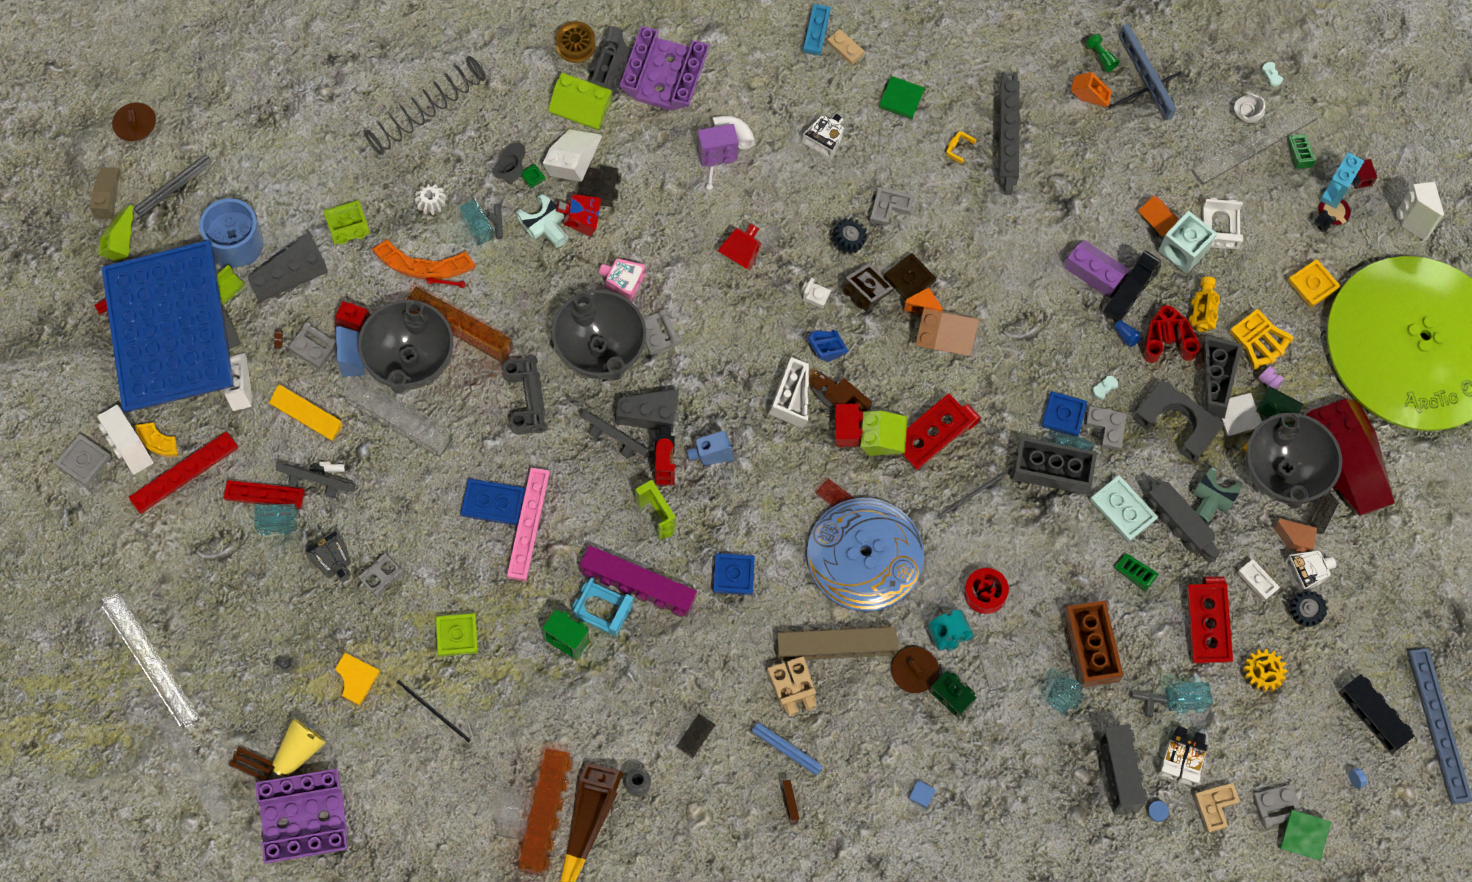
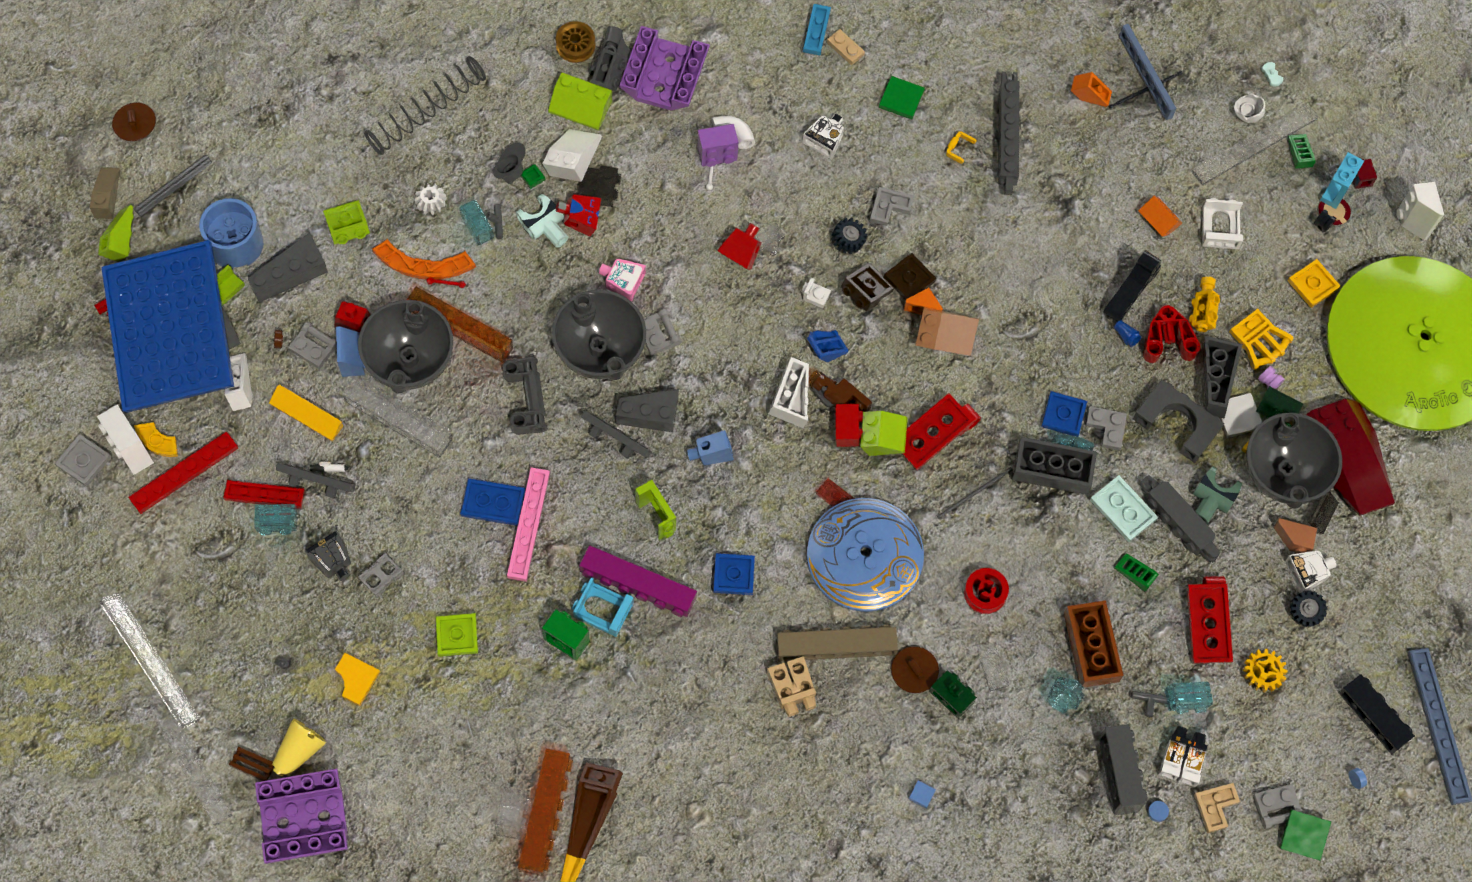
black piece [397,680,471,743] -> none
dark grey head [625,768,651,797] -> none
red hips [655,427,675,485] -> none
clear smoke plate [676,714,716,759] -> none
medium blue axle [752,723,823,775] -> none
reddish brown tile [782,779,799,825] -> none
teal brick [927,609,974,651] -> none
medium lavender slope [1064,240,1131,298] -> none
green piece [1085,34,1120,72] -> none
light aqua piece [1092,376,1118,400] -> none
light aqua brick [1158,211,1218,274] -> none
white plate [1237,559,1280,601] -> none

